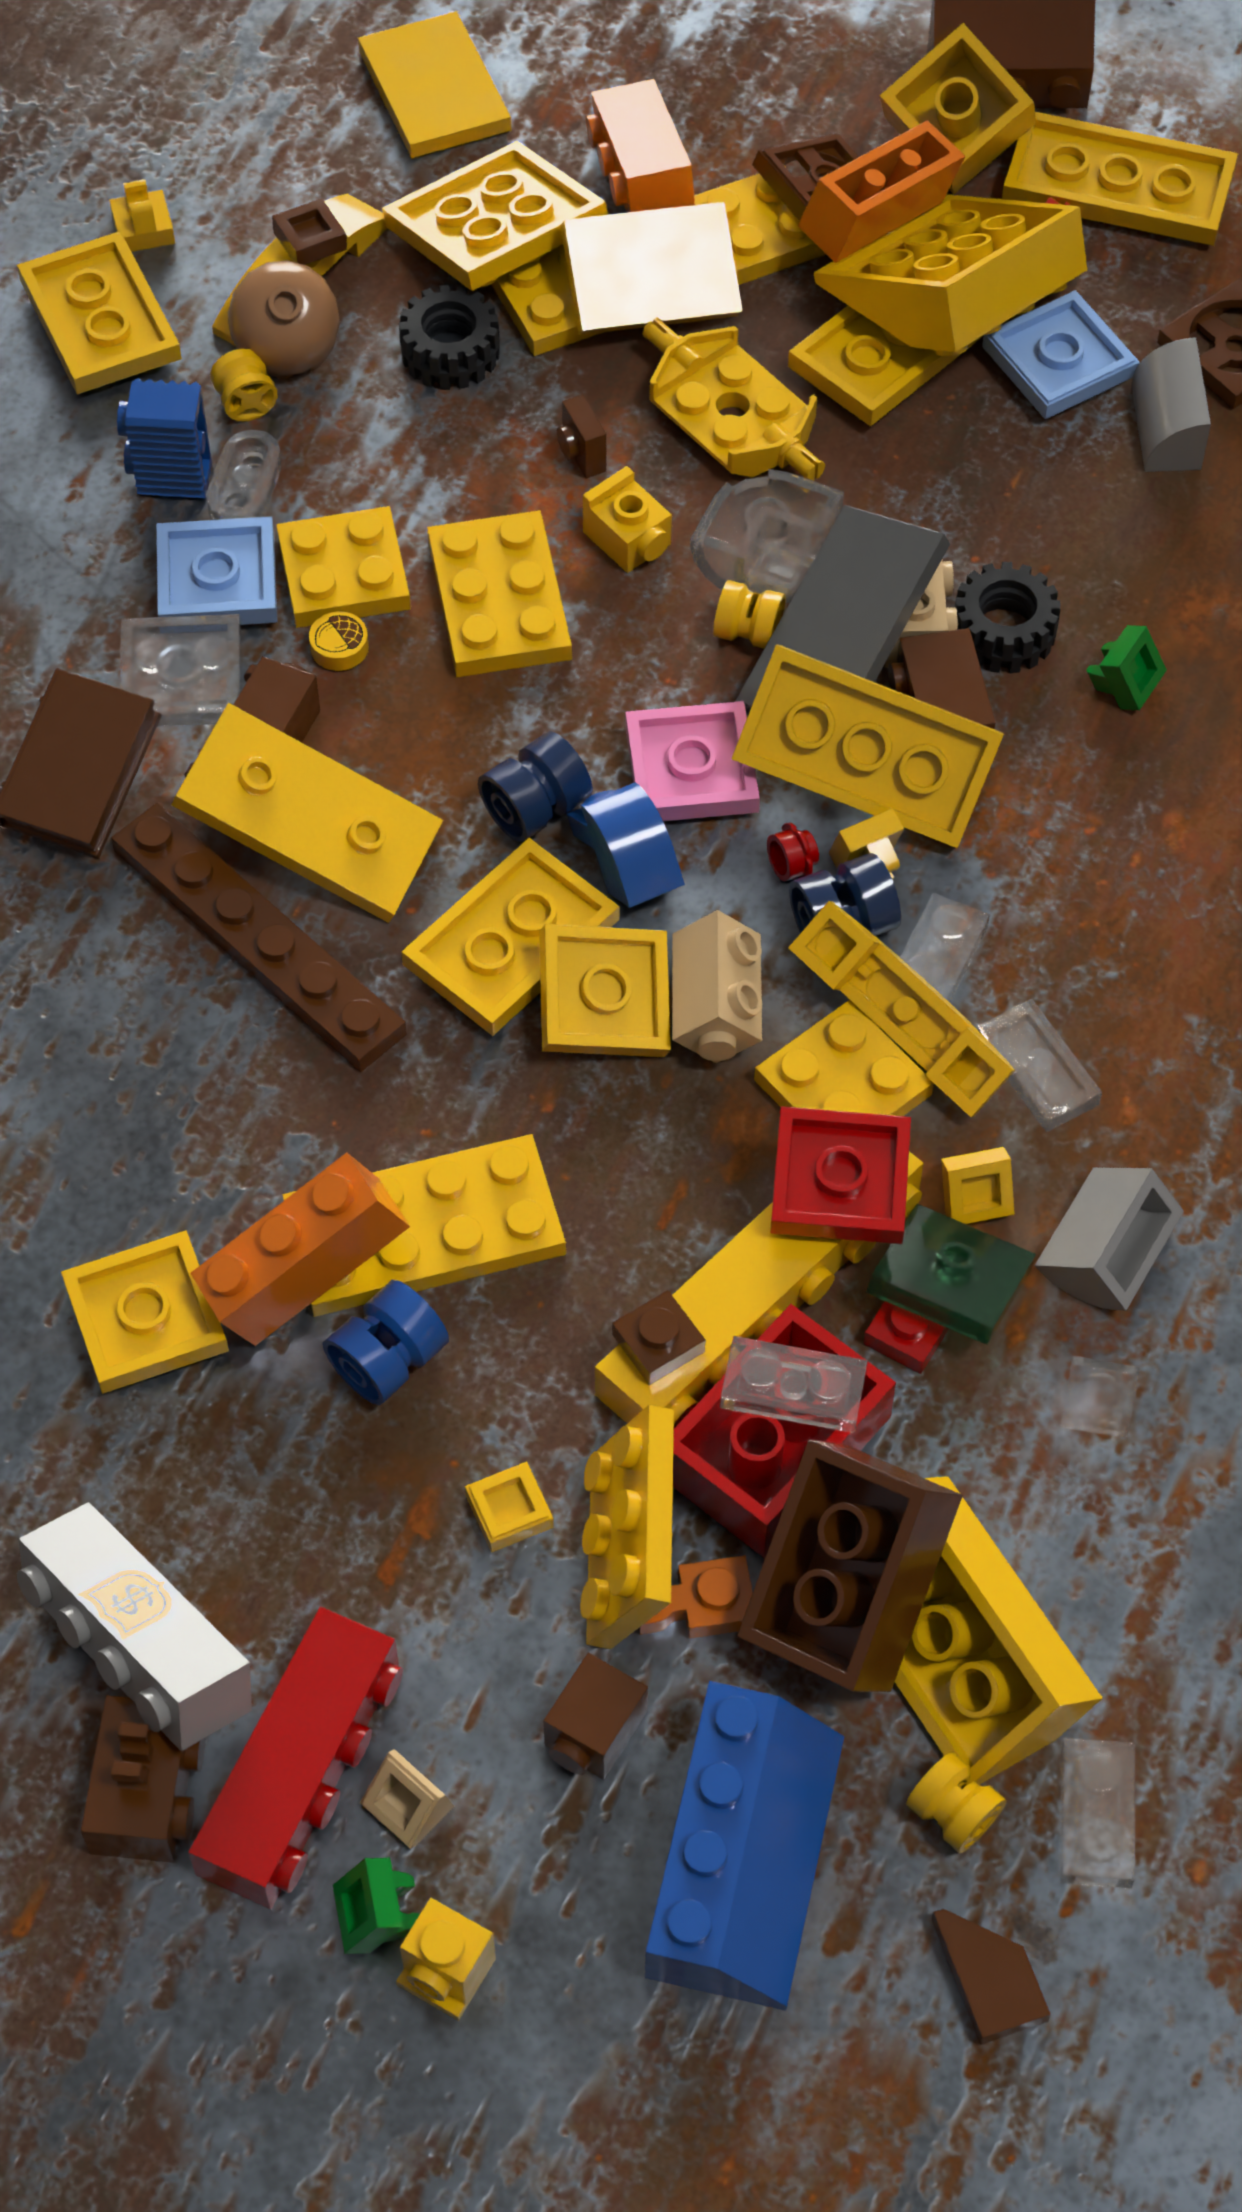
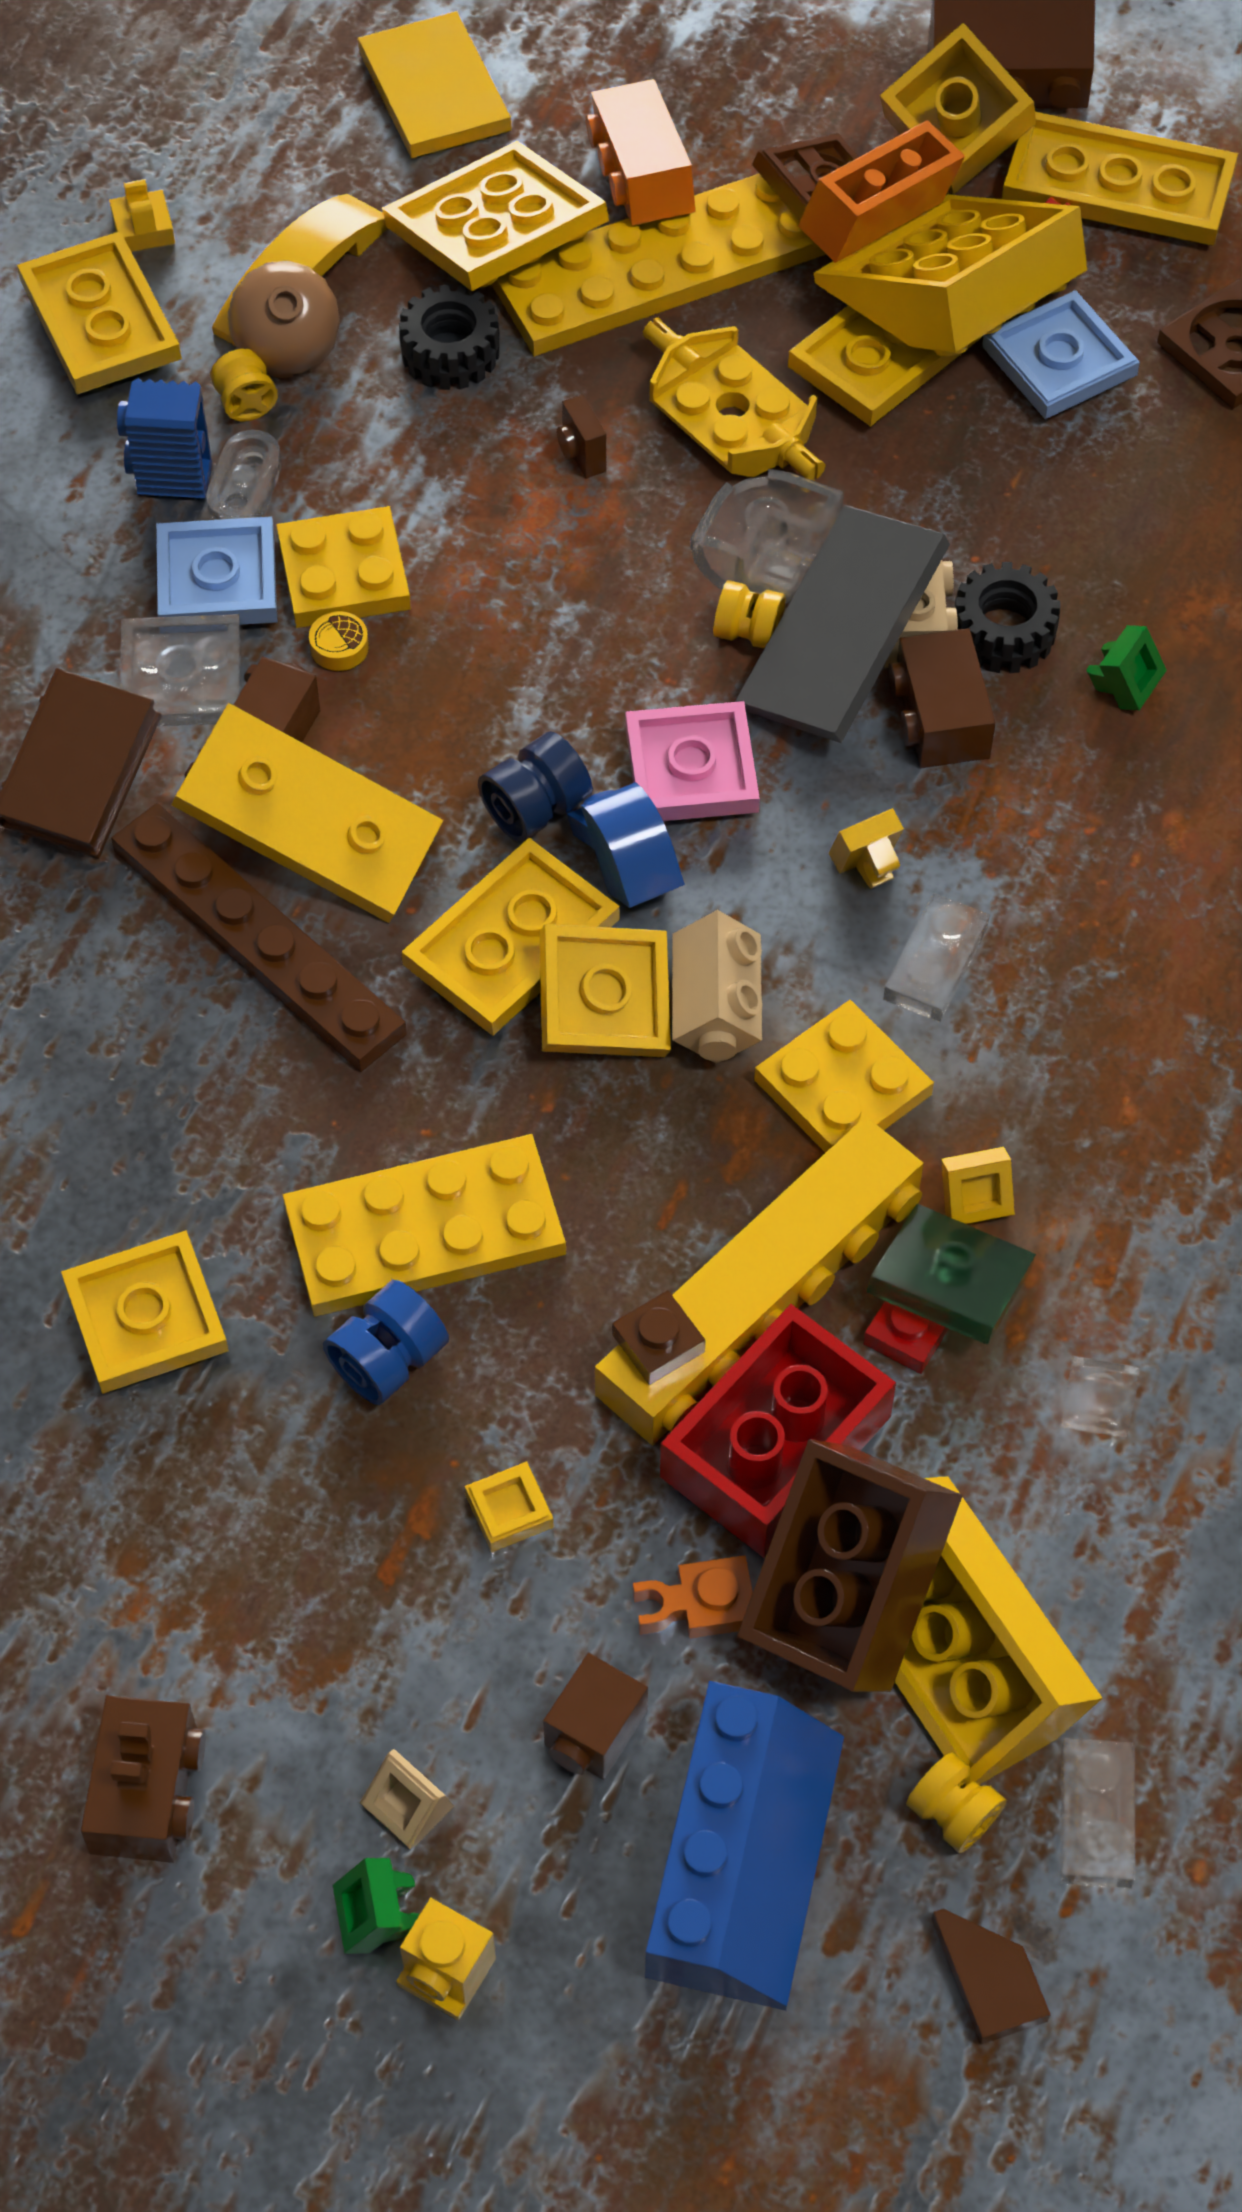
brick [17,1502,252,1752] -> none
red brick [188,1606,403,1910] -> none
orange brick [190,1152,410,1346] -> none
reddish brown plate [272,198,347,265] -> none
yellow plate [427,510,572,677] -> none
tile [560,202,743,335] -> none
yellow plate [580,1404,674,1649] -> none
yellow brick [583,466,672,573] -> none
clear plate [720,1336,868,1433] -> none
yellow plate [731,644,1004,848] -> none
red plate [767,823,819,881] -> none
red plate [770,1106,911,1244] -> none
yellow slope [788,901,1015,1117] -> none
dark blue wheel [789,853,902,936] -> none
clear plate [978,999,1102,1133] -> none
light grey brick [1034,1167,1184,1311] -> none
light grey brick [1131,338,1211,472] -> none

